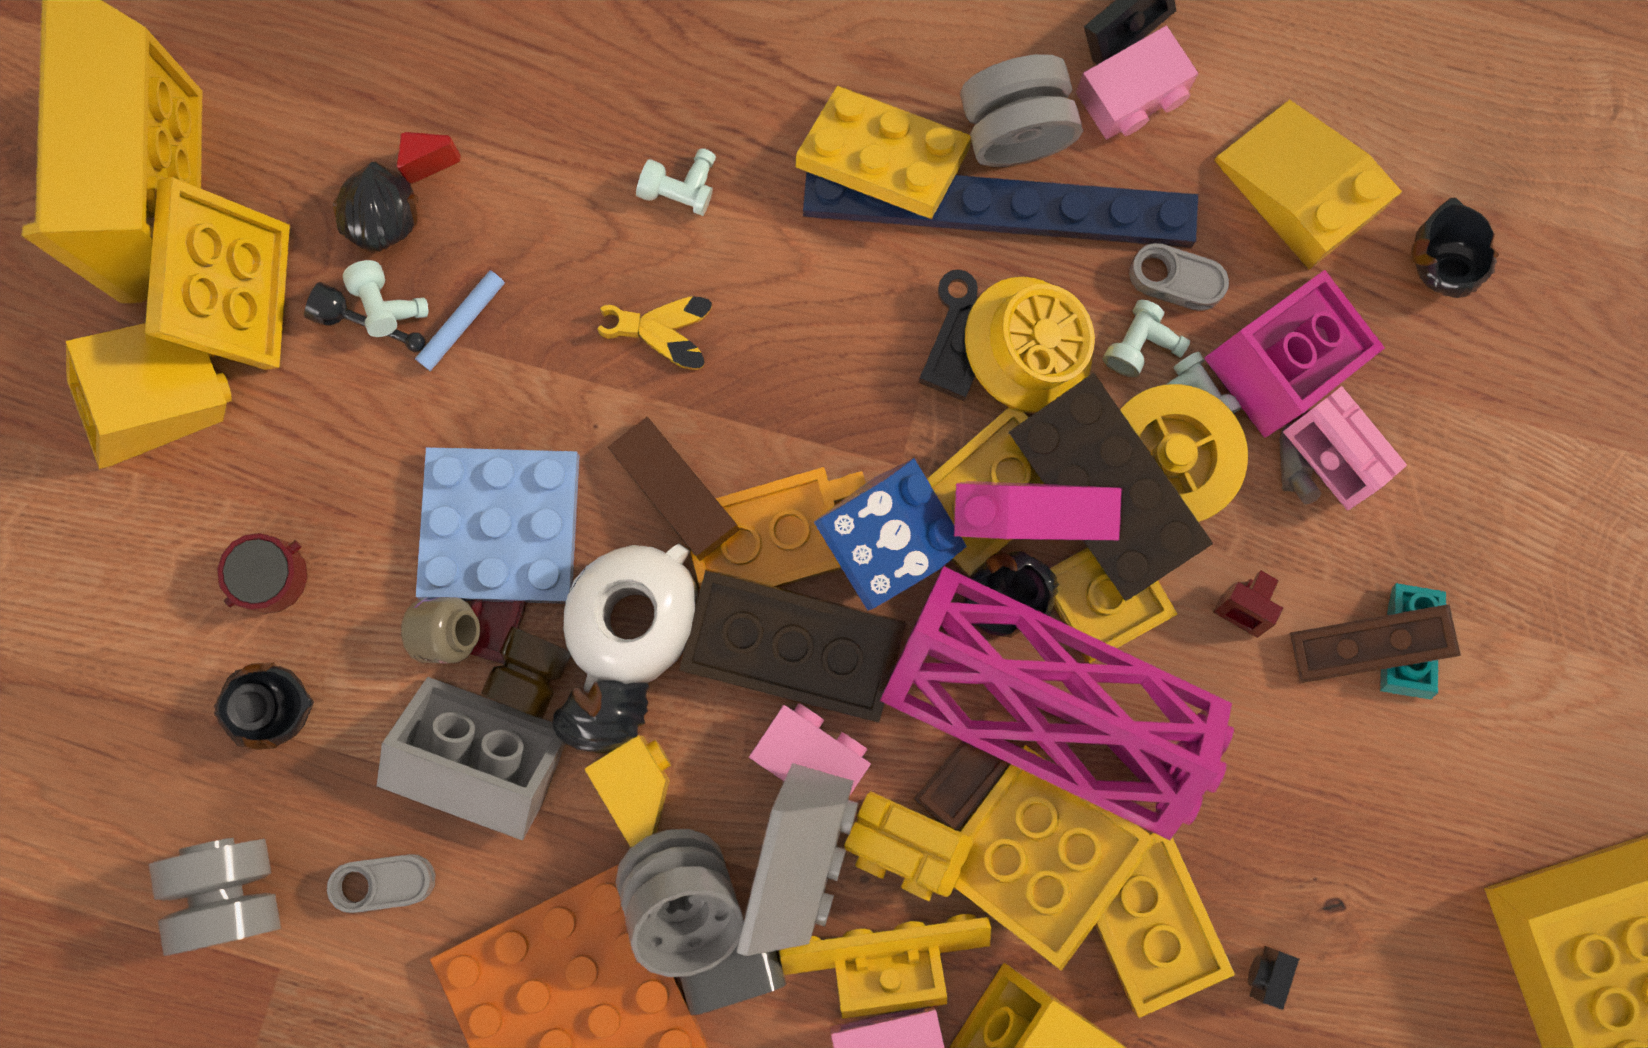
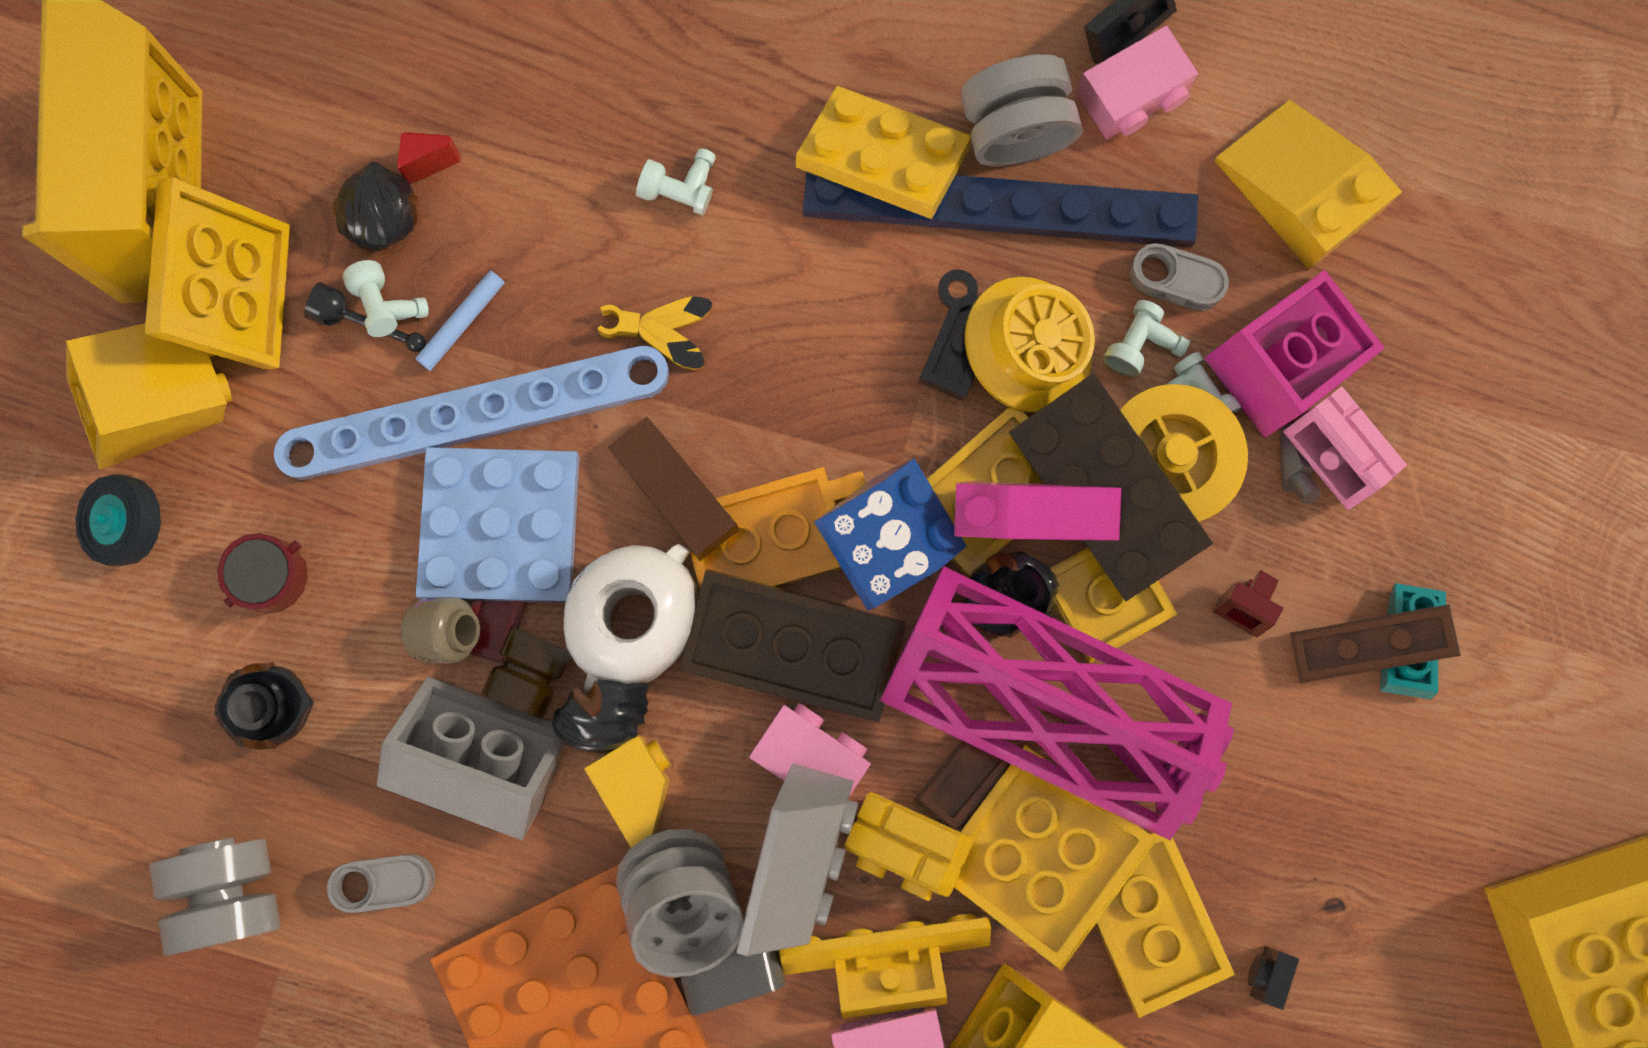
black hair [1411,197,1499,298] -> none
none -> black wheel [75,474,161,566]
none -> light blue plate [274,346,669,481]

